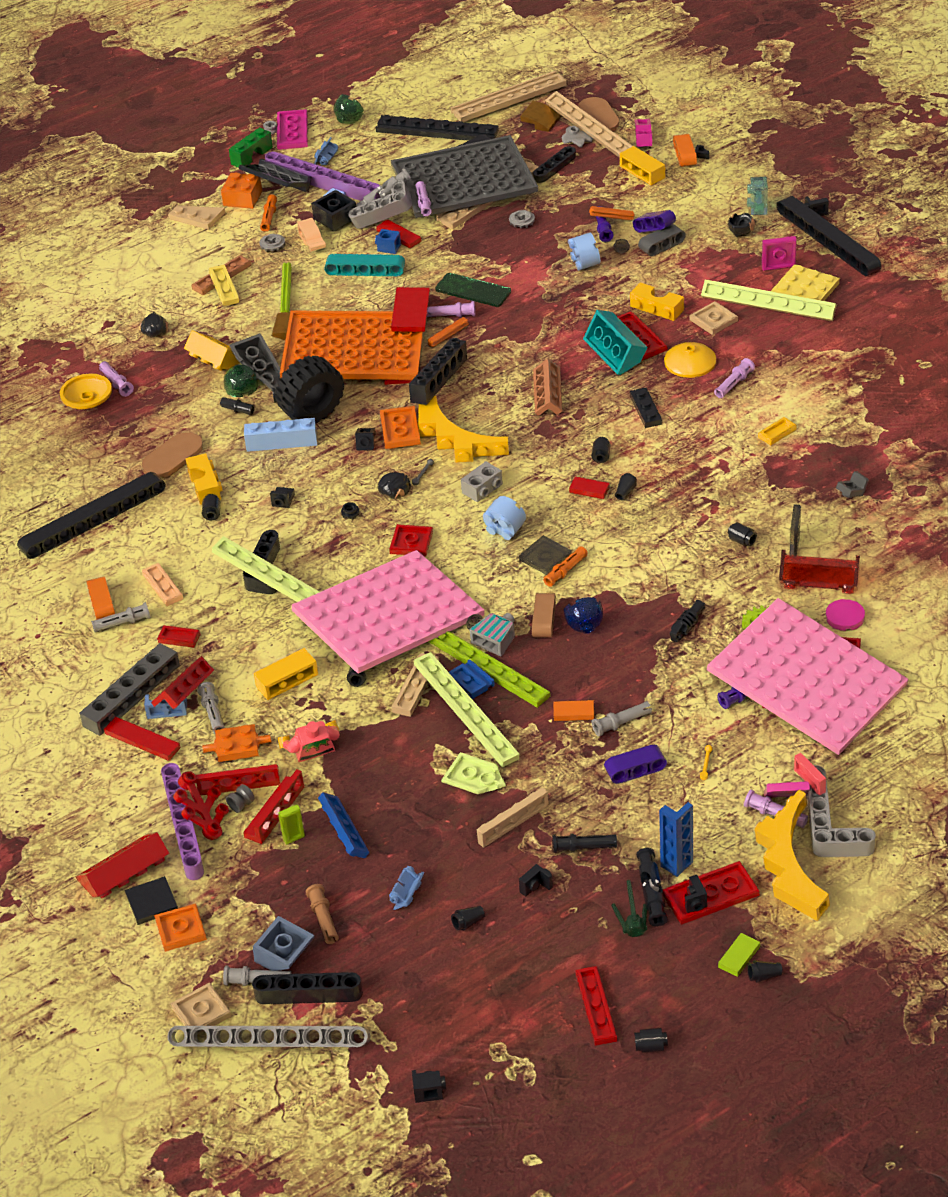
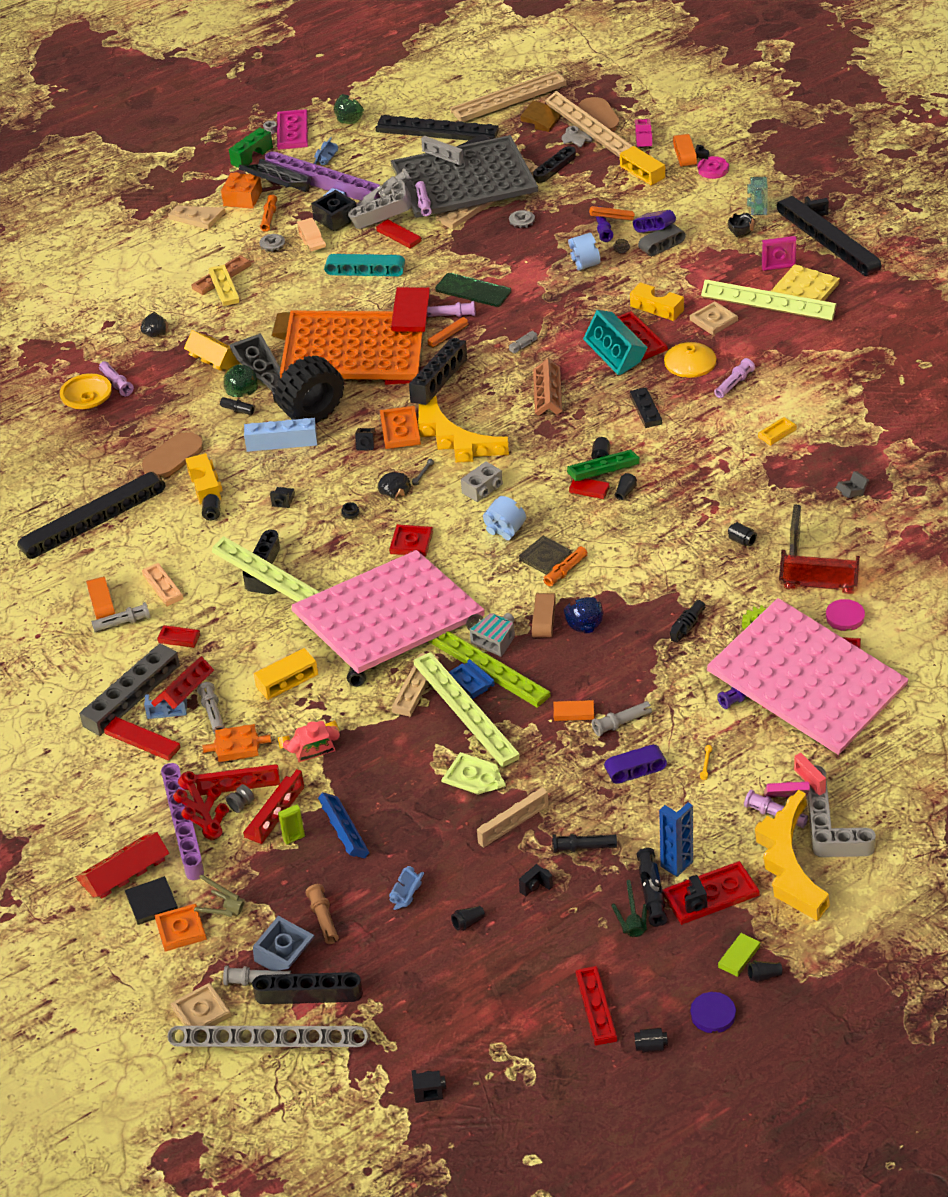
lime axle [280,262,292,313] -> none
blue brick [375,229,401,254] -> none
none -> olive plant [194,875,245,917]
none -> light grey tile [421,136,464,165]
none -> light grey axle [509,331,537,353]
none -> green plate [567,450,640,481]
none -> dark purple tile [690,992,736,1033]
none -> dark pink tile [697,156,729,179]

